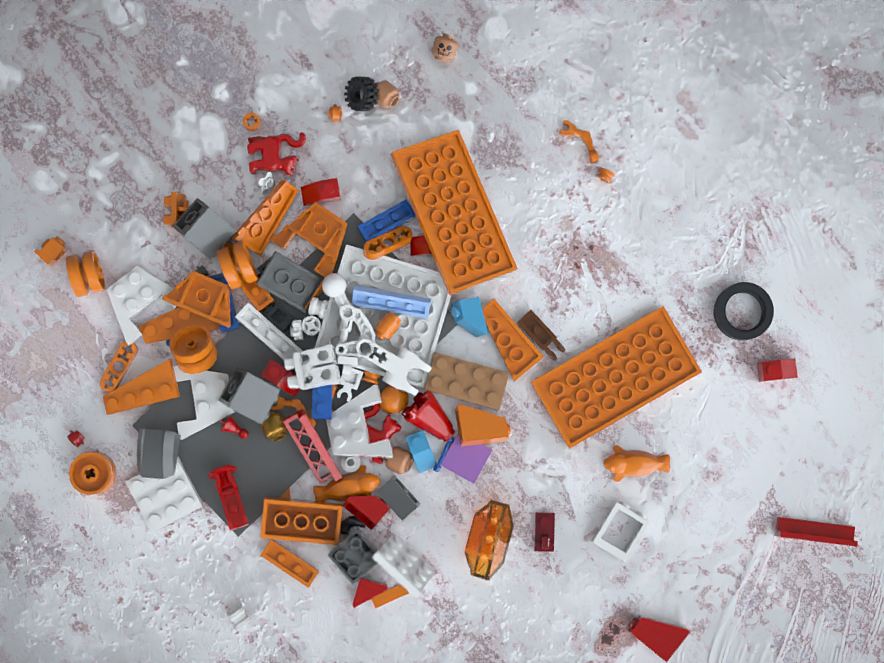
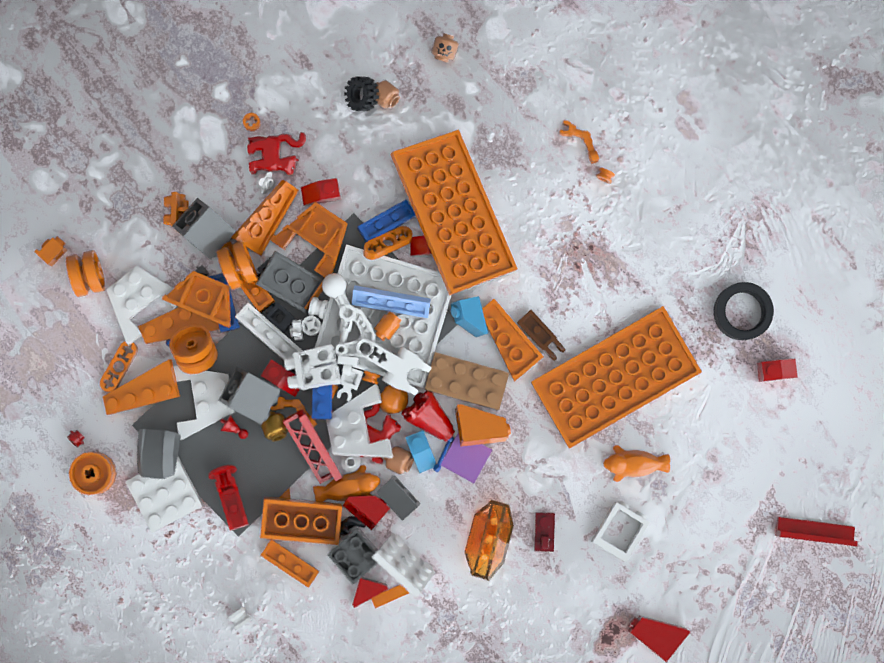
orange plate [328,104,342,123] -> none

